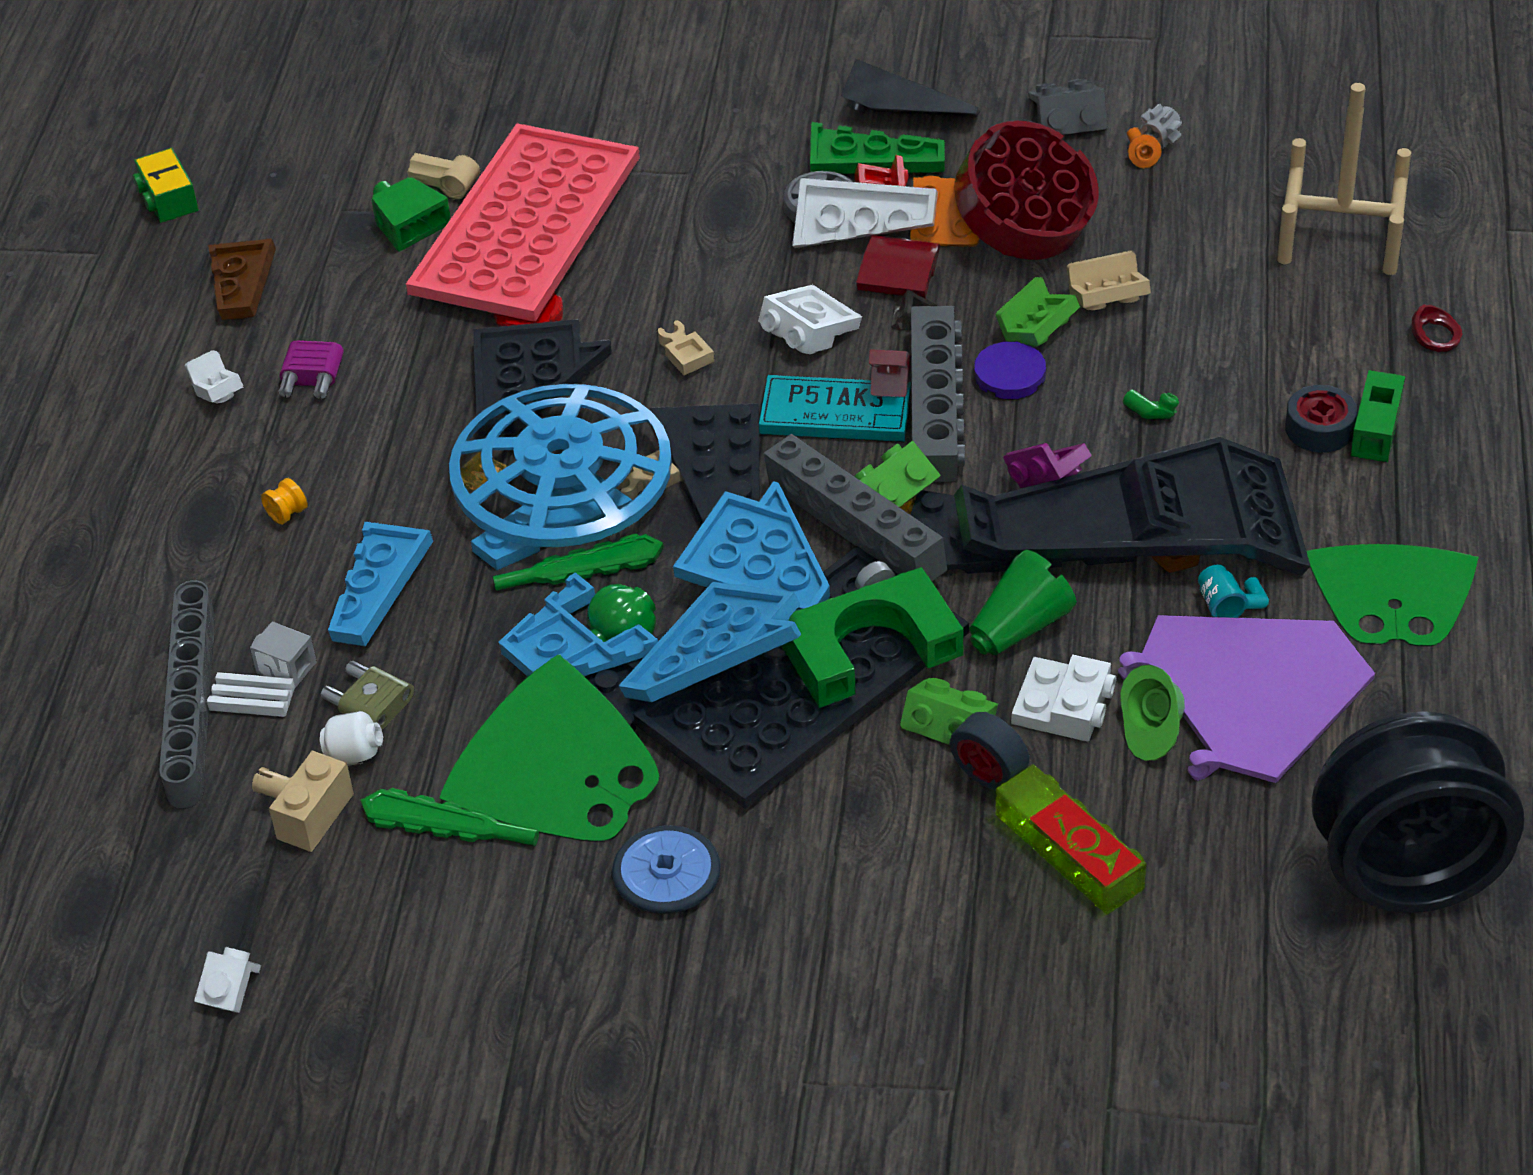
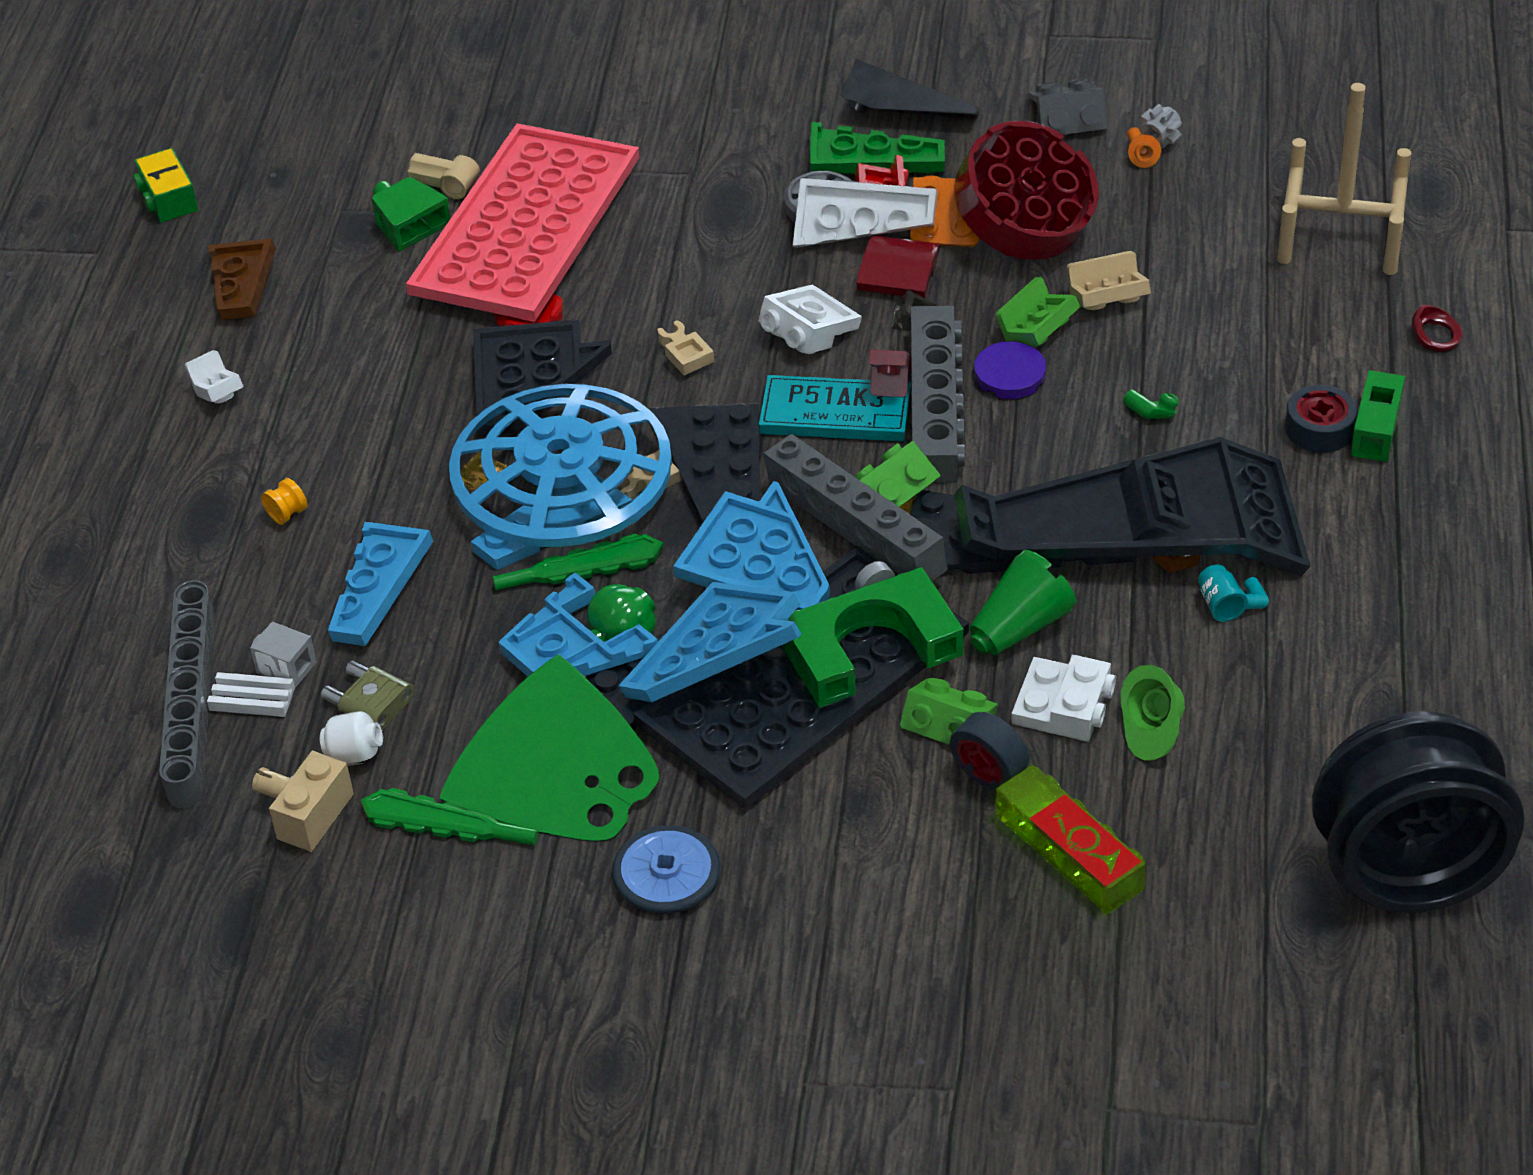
white bracket [194,947,261,1013] -> none
magenta piece [279,340,344,399] -> none
magenta bracket [1003,443,1092,488] -> none
medium lavender flag [1118,615,1375,783] -> none
green piece [1307,544,1479,646] -> none

